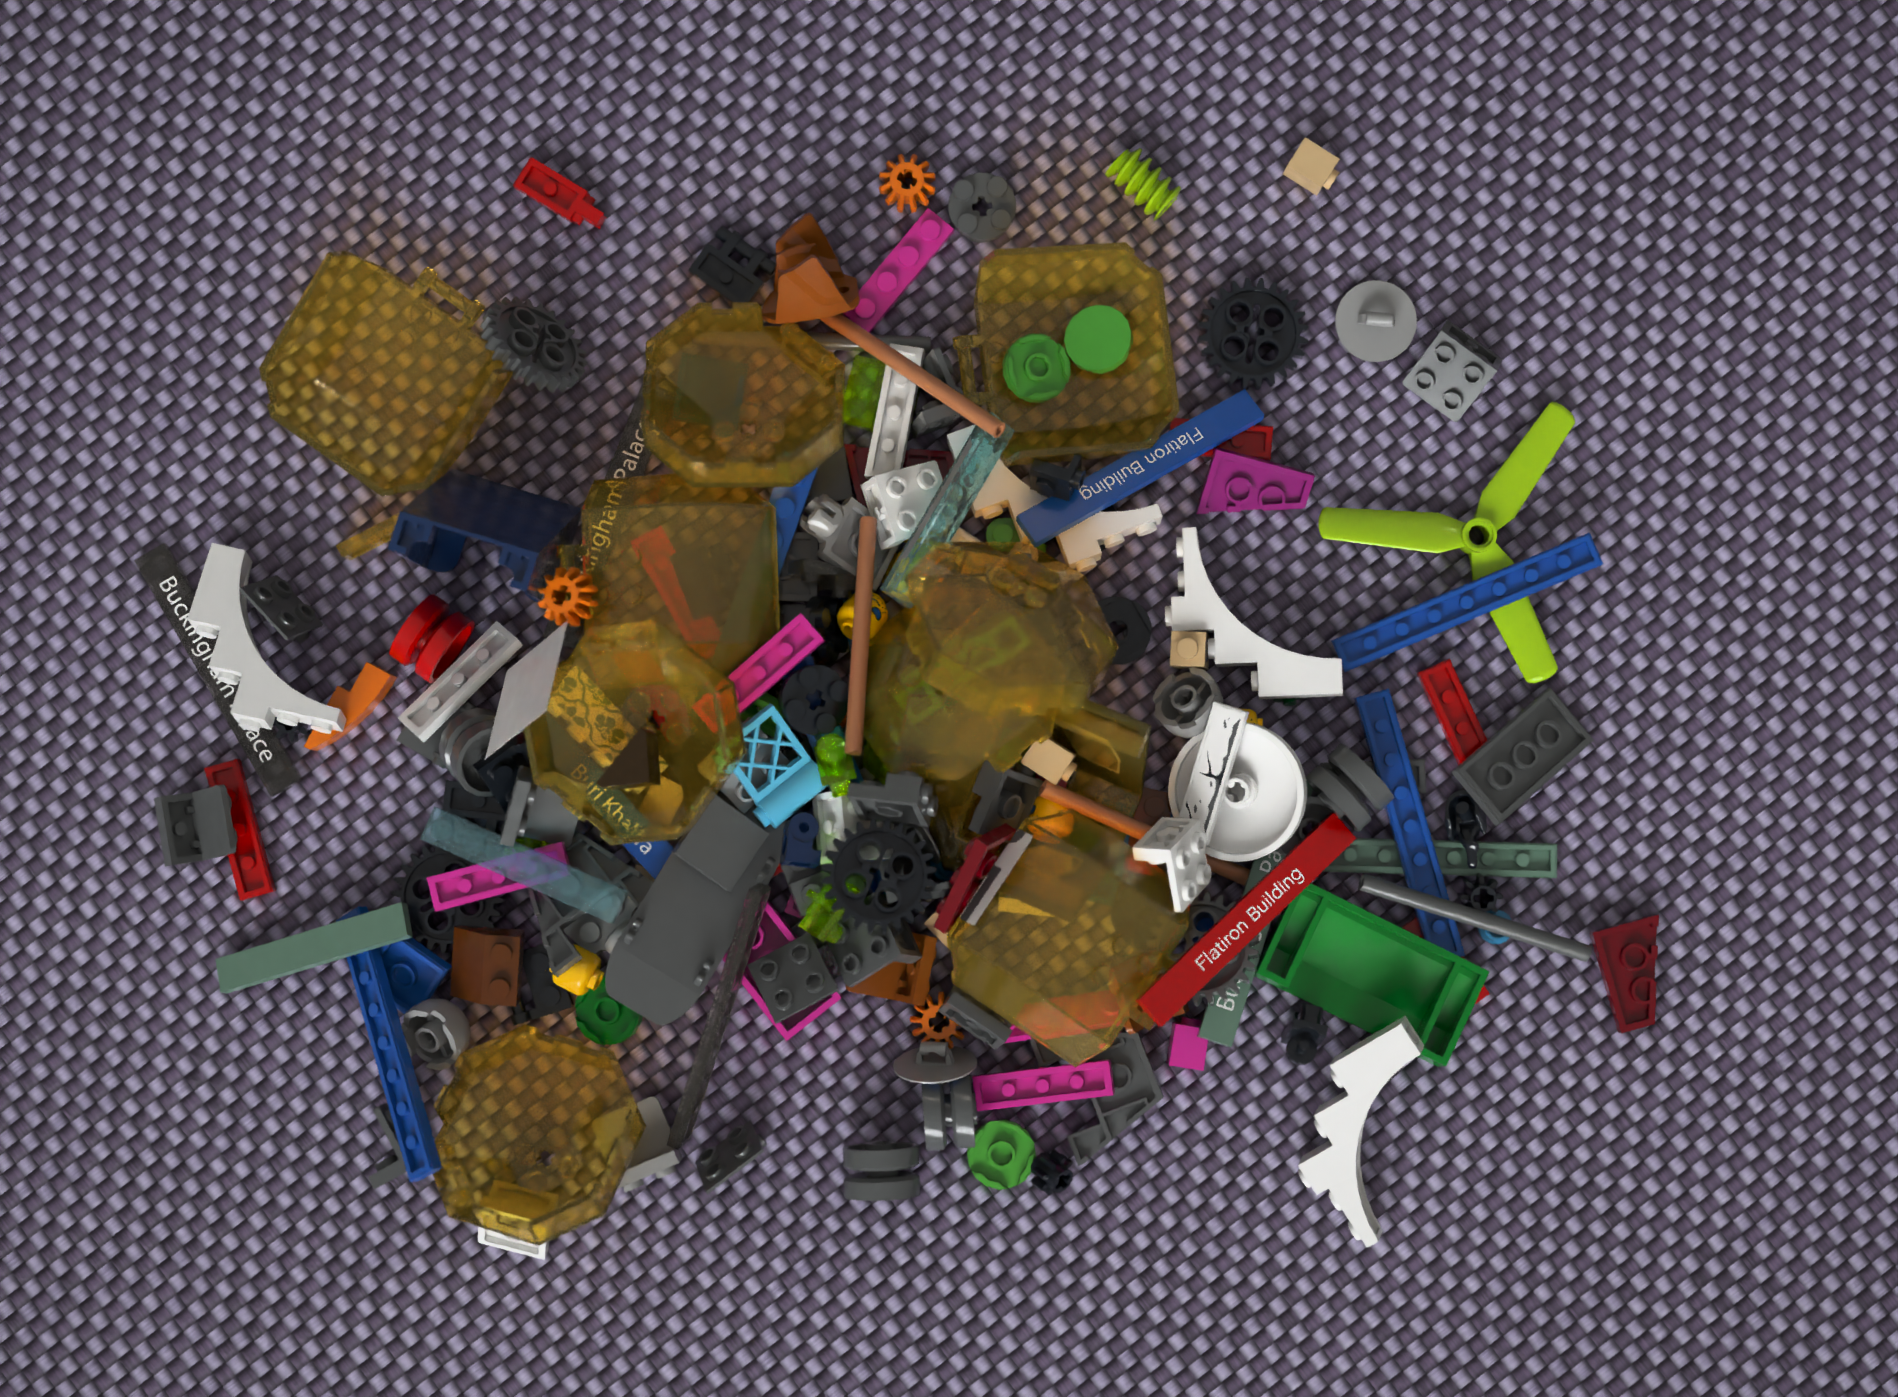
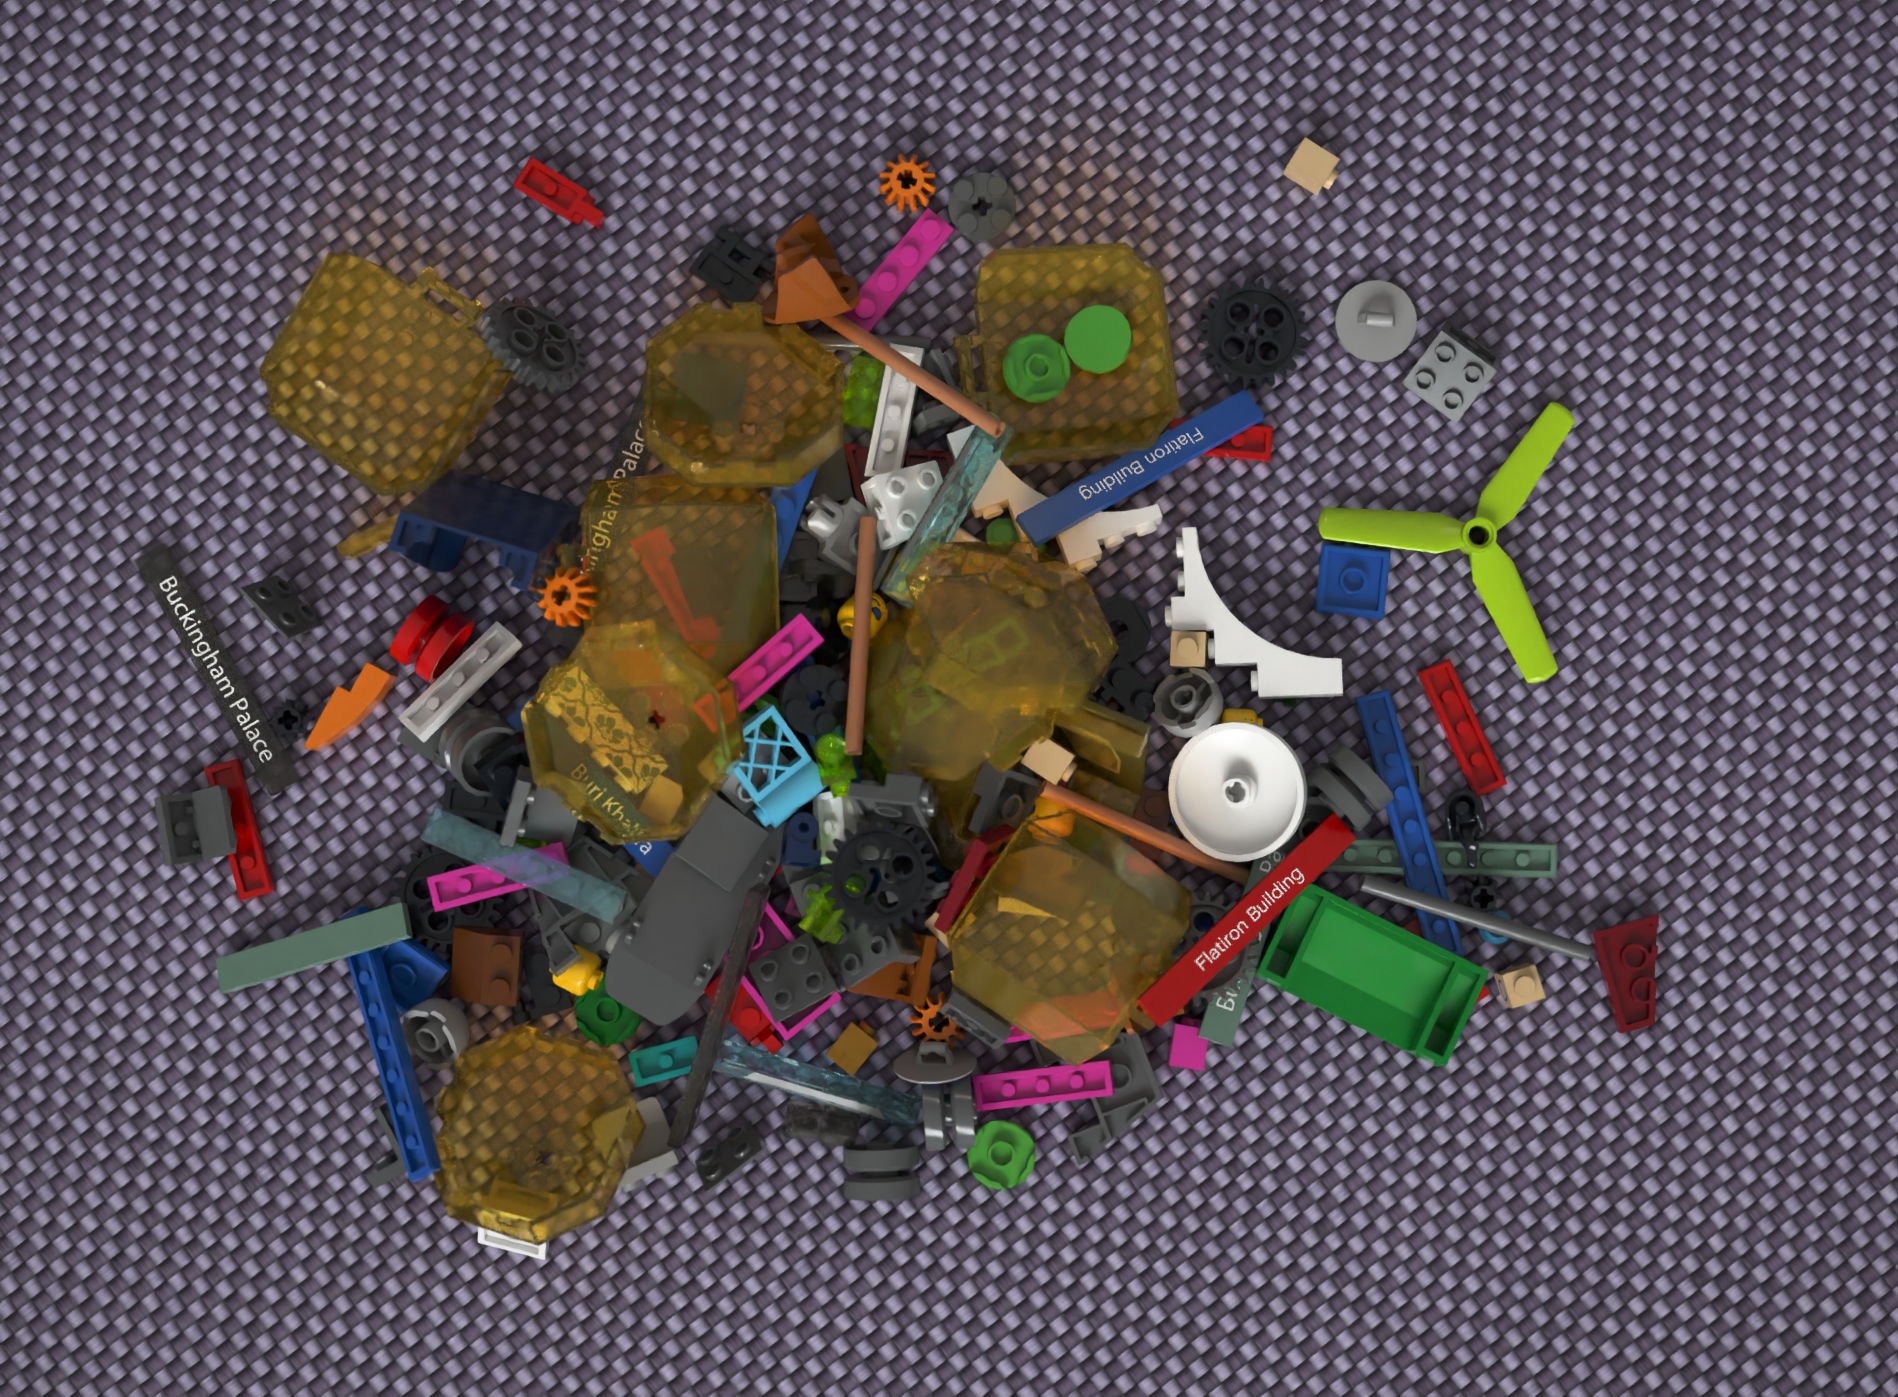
white arch [187,543,347,734] -> none
white sticker [485,620,568,759] -> none
dark brown slope [597,728,661,790] -> none
white sticker [960,829,1033,926] -> none
black bracket [1030,454,1086,501] -> none
black gear [1031,1149,1073,1195] -> none
lime piece [1105,148,1181,222] -> none
white bracket [1132,817,1211,912] -> none
white tile [1179,701,1249,845] -> none
magenta wing [1195,447,1315,514] -> none
black hips [1280,1003,1328,1065] -> none
white arch [1298,1016,1424,1248] -> none
blue tile [1331,532,1603,673] -> none
dark grey tile [1451,687,1594,826] -> none
none -> teal plate [628,1035,705,1087]
none -> red hinge [704,968,784,1055]
none -> clear light blue plate [714,1040,922,1130]
none -> clear smoke slope [782,1101,861,1146]
none -> pearl gold brick [825,1020,880,1077]
none -> black plate [1078,652,1156,722]
none -> blue tile [1314,543,1391,620]
none -> tan brick [1493,963,1546,1009]

